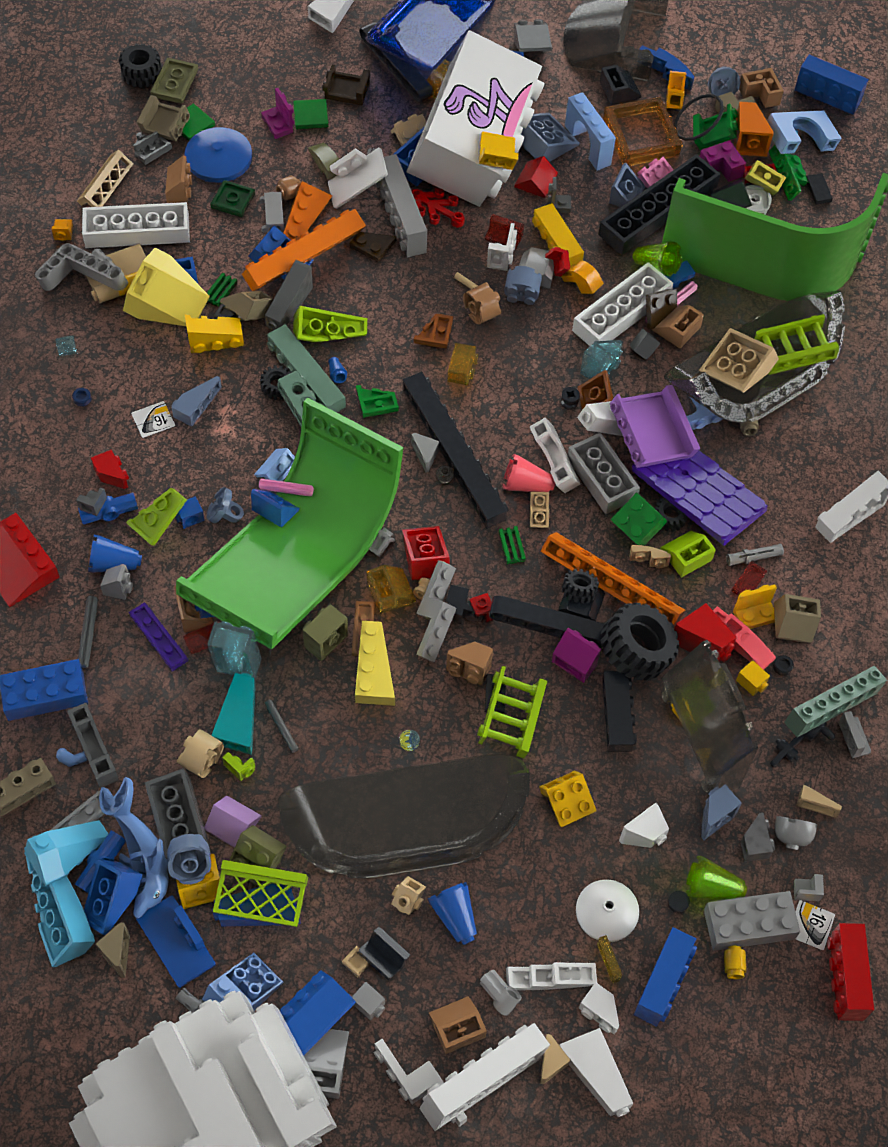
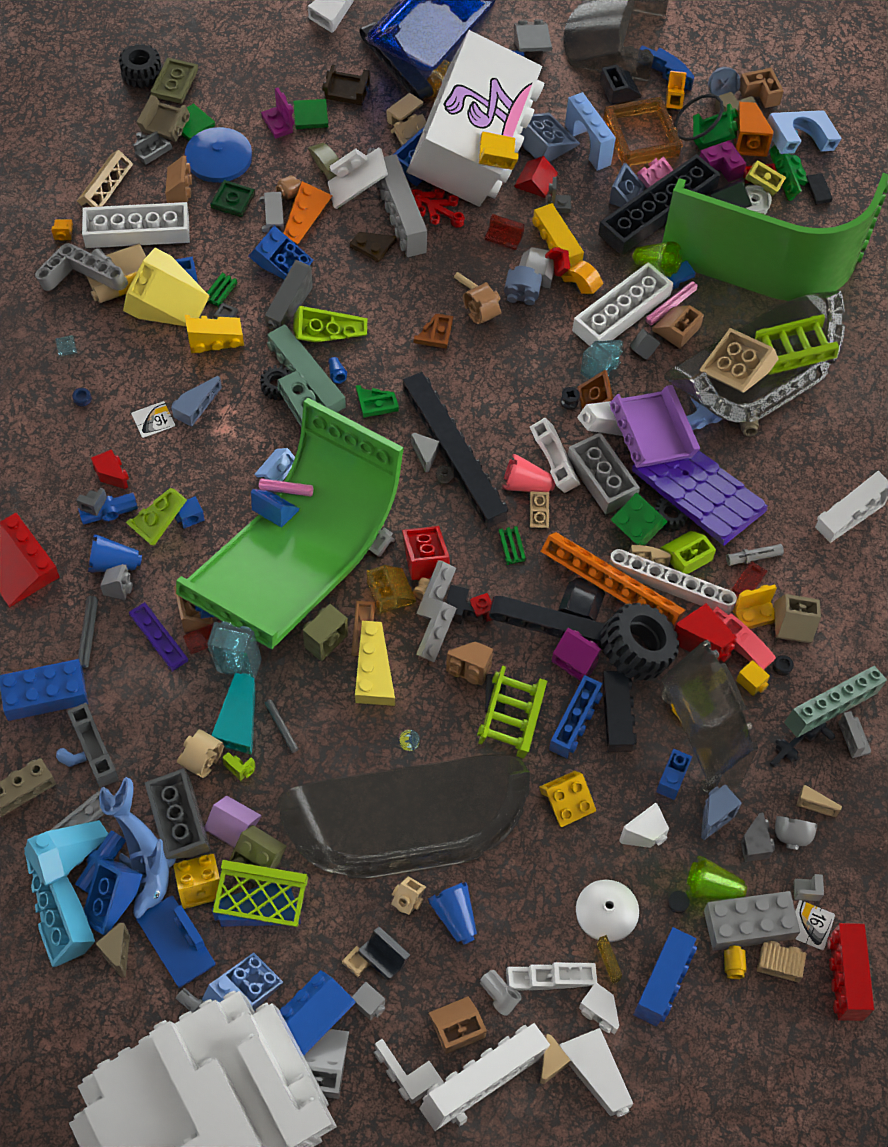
sand blue brick [167,834,211,884] -> none
sand blue tile [206,487,244,523] -> none
dark tan slope [220,290,274,321] -> none
orange brick [241,209,366,291] -> none
clear yellow brick [447,343,479,386] -> none
white bracket [487,223,517,271] -> none
black tyre [562,569,599,604] -> none
dark brown wing [646,288,678,329] -> none
blue brick [795,54,869,115] -> none
none -> tan panel [386,93,423,125]
none -> blue brick [549,675,603,758]
none -> white beam [609,549,737,614]
none -> blue slope [656,749,693,800]
none -> tan brick [757,941,807,983]

